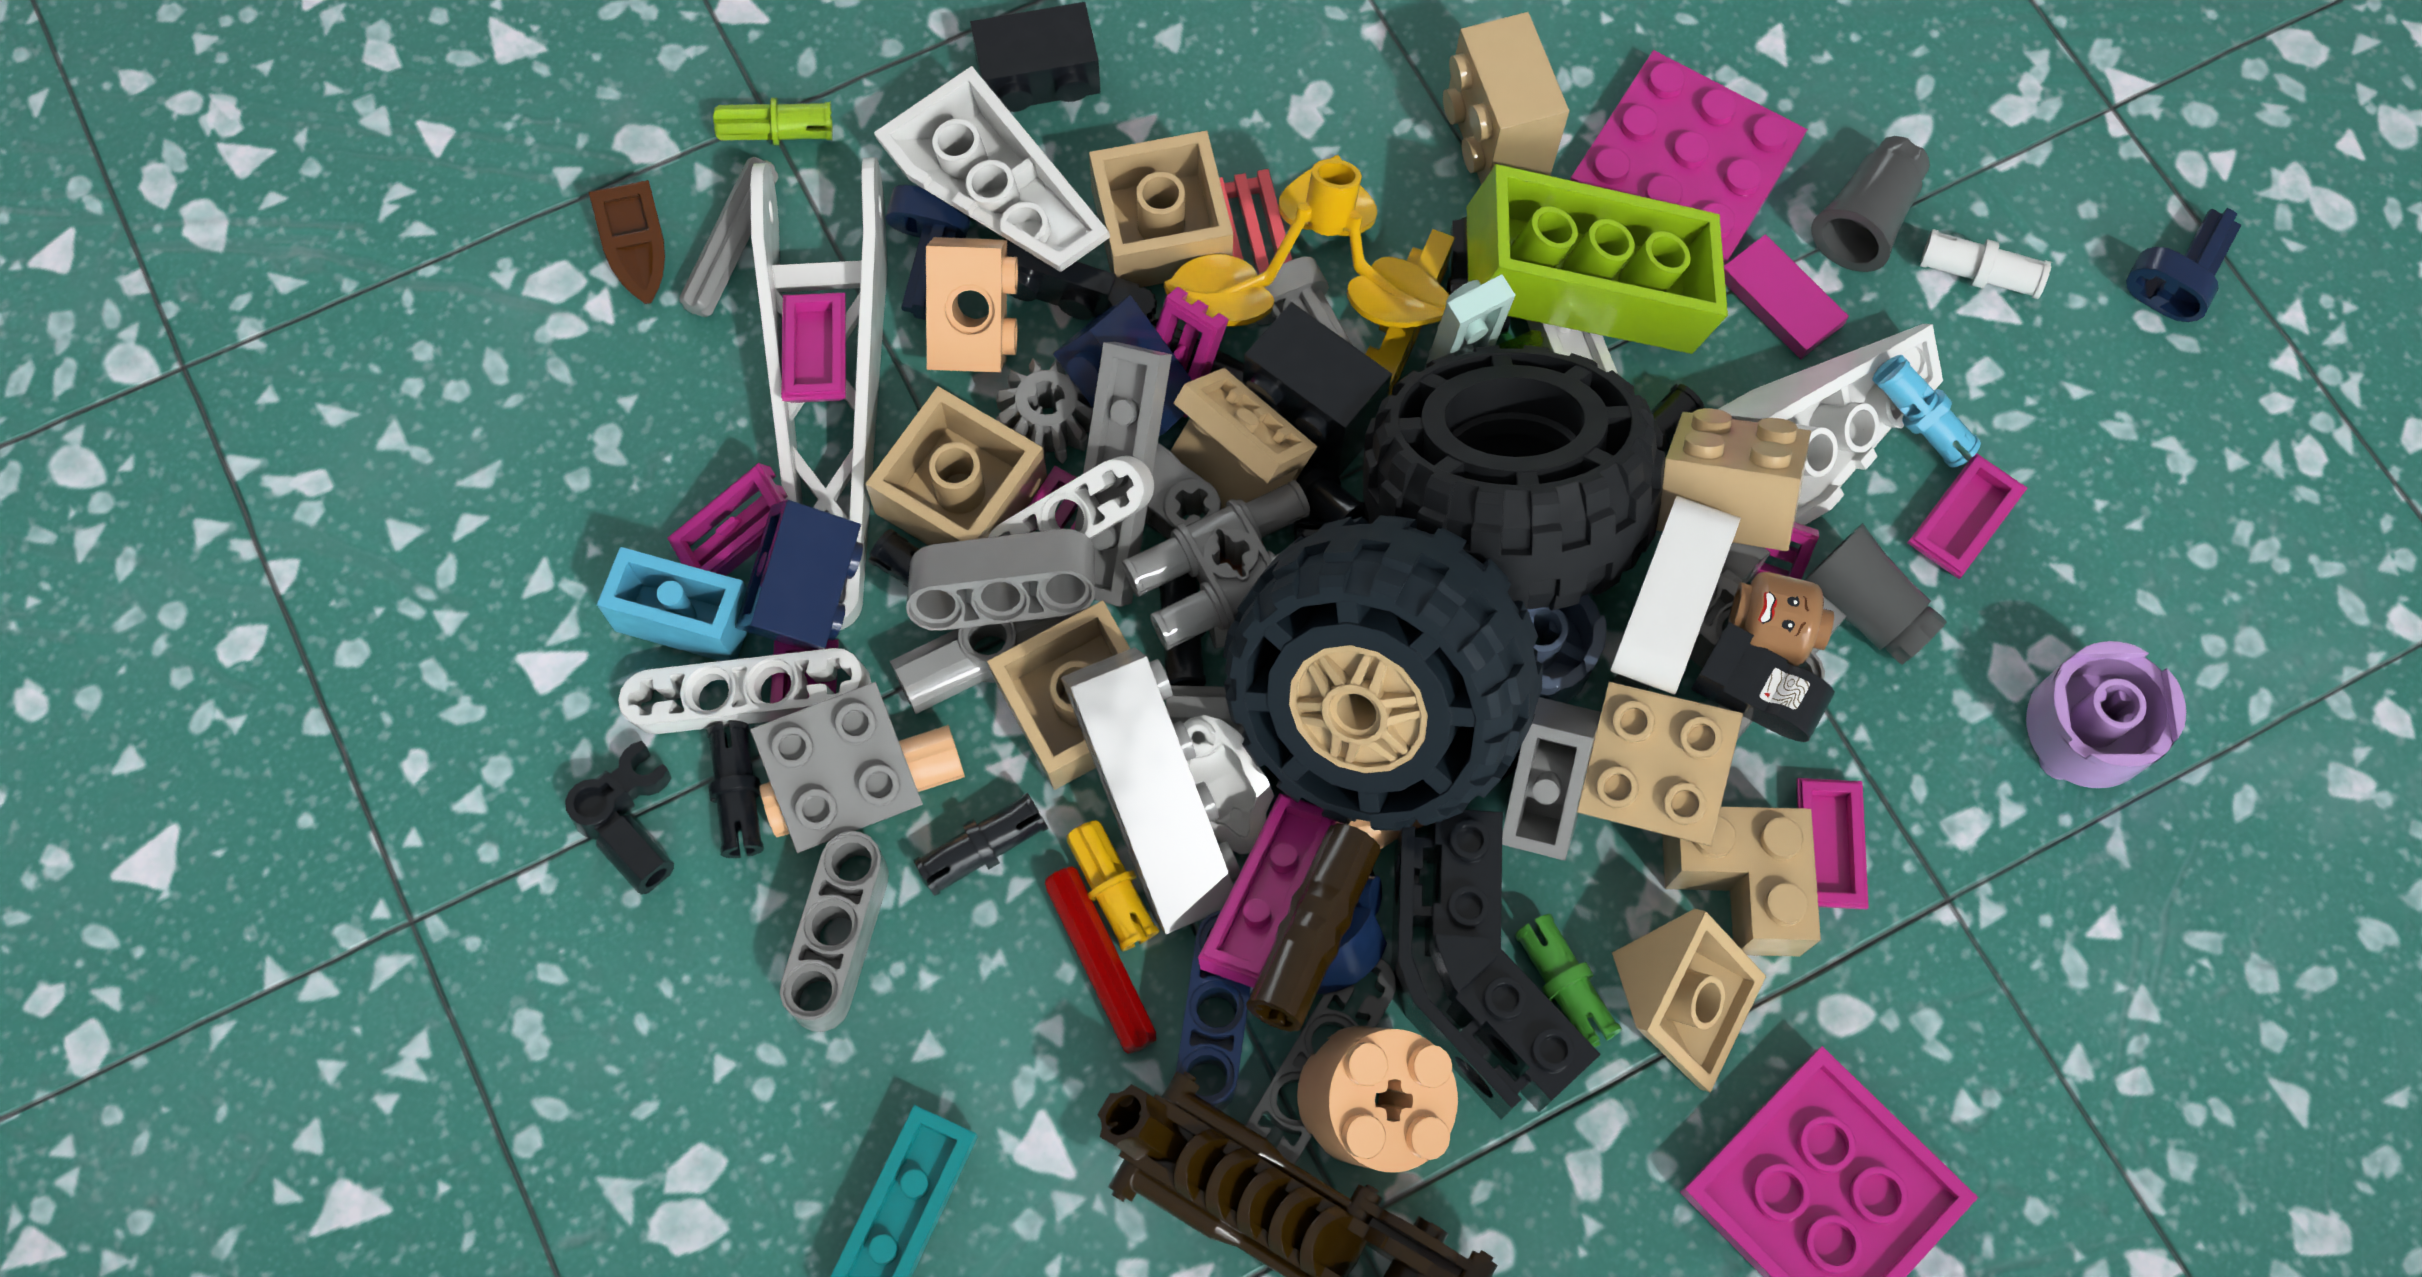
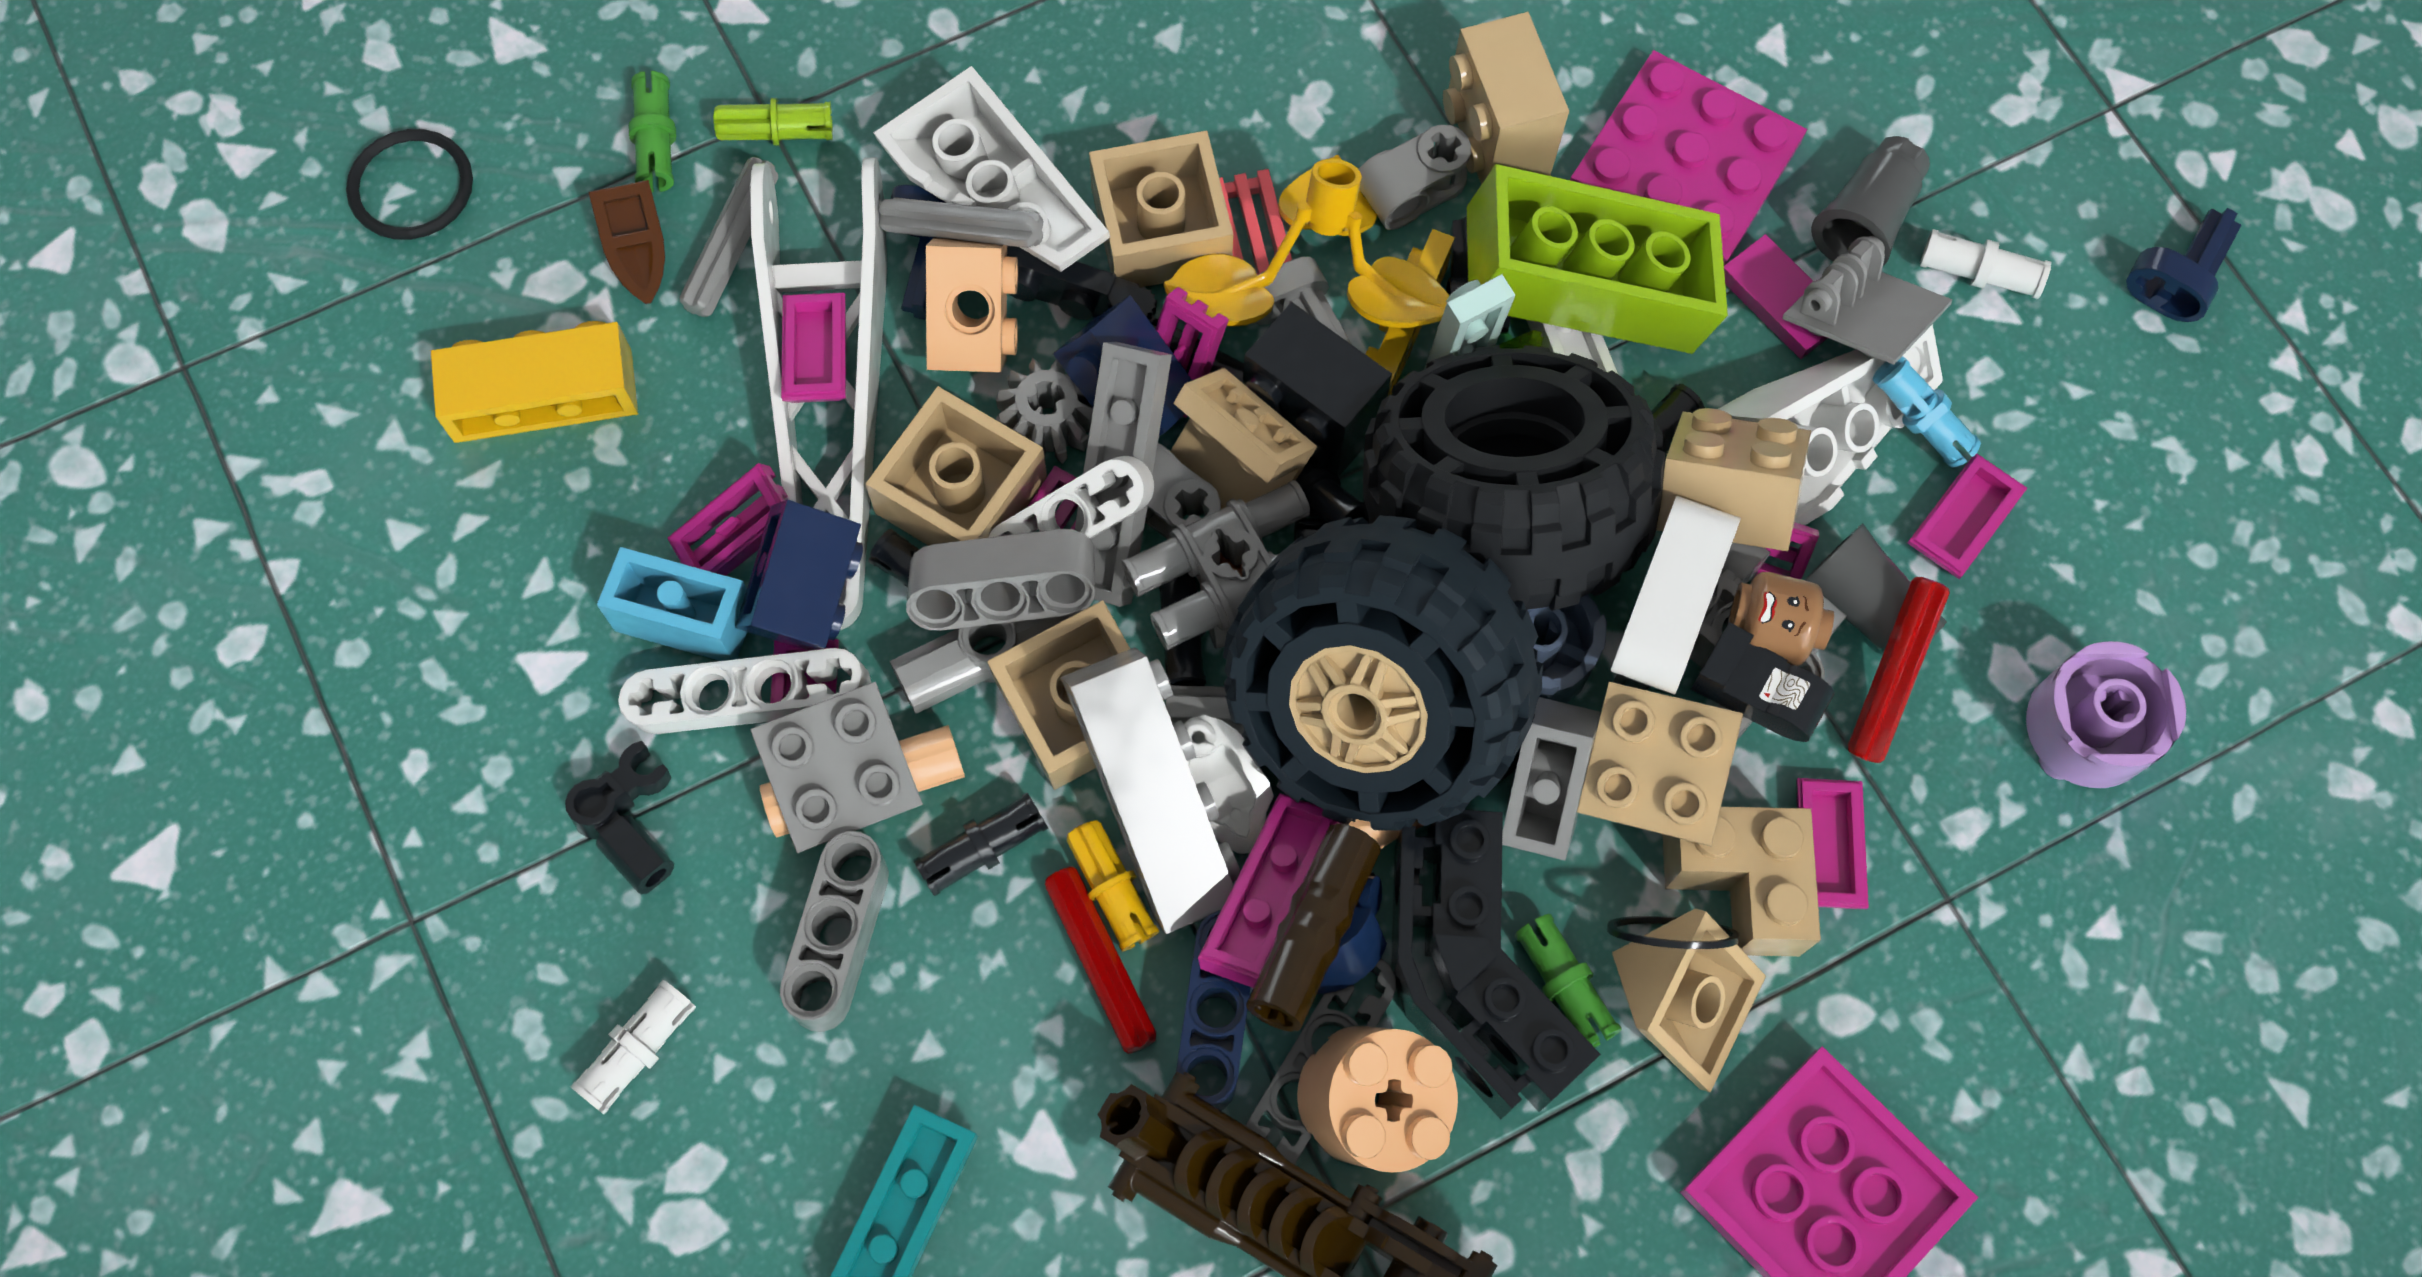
black pin [707,721,764,858] -> none
black brick [970,2,1100,112] -> none
none -> black tyre [346,129,473,240]
none -> yellow brick [431,321,638,443]
none -> white pin [570,980,696,1115]
none -> bright green pin [628,71,676,192]
none -> light grey axle [879,197,1044,248]
none -> light grey piece [1359,125,1471,230]
none -> black piece [1607,916,1739,949]
none -> light grey hinge [1783,236,1952,365]
none -> red axle [1848,577,1950,763]

